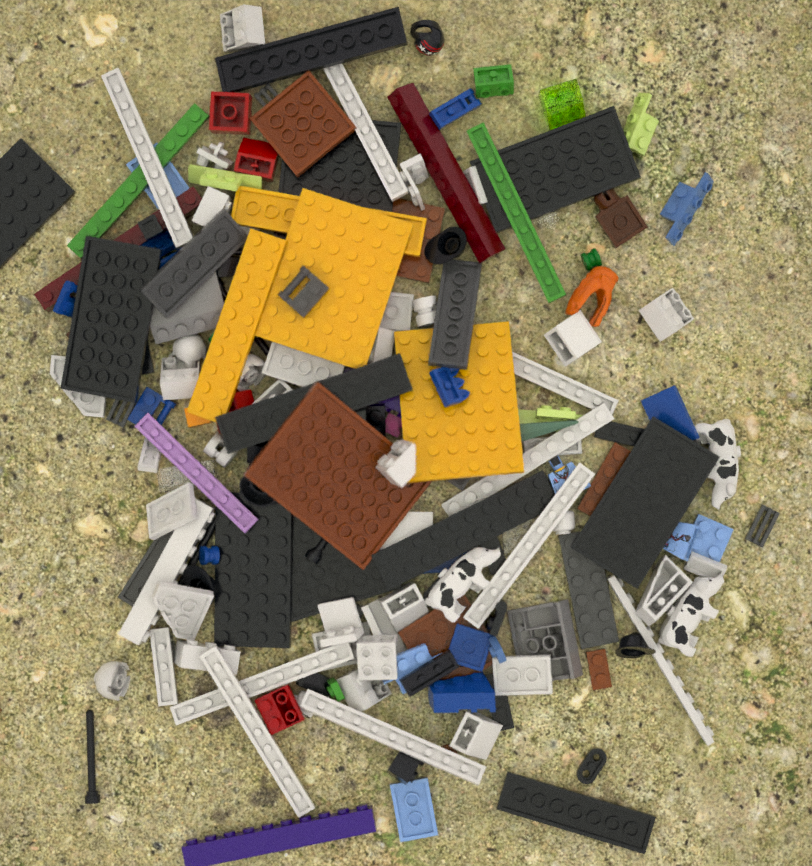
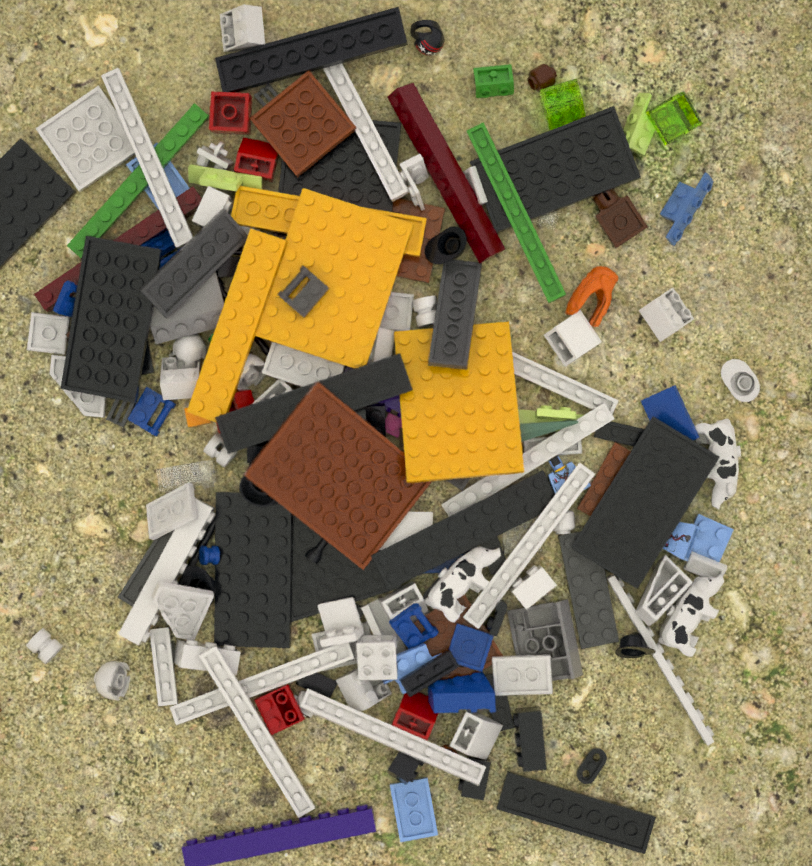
black piece [85,710,100,804] -> none
lavender tile [134,413,259,534] -> none
black plate [137,214,164,241] -> none
white plate [138,437,162,473] -> none
bright green plate [326,677,345,702] -> none
white slope [375,439,416,488] -> none
blue plate [429,88,482,130] -> none
blue plate [429,367,470,407] -> none
medium blue plate [488,636,507,664] -> none
green wheel [580,248,602,271] -> none
dark orange plate [586,648,612,690] -> none
dark grey tile [745,504,780,547] -> none
none -> white wheel [26,628,63,665]
none -> white tile [27,312,71,355]
none -> white plate [36,85,135,192]
none -> blue plate [389,603,439,649]
none -> red slope [392,692,438,741]
none -> black brick [458,755,491,801]
none -> white brick [510,565,557,610]
none -> black brick [513,706,547,772]
none -> reddish brown head [527,64,557,92]
none -> clear neon green slope [646,91,703,146]
none -> white piece [721,359,760,402]

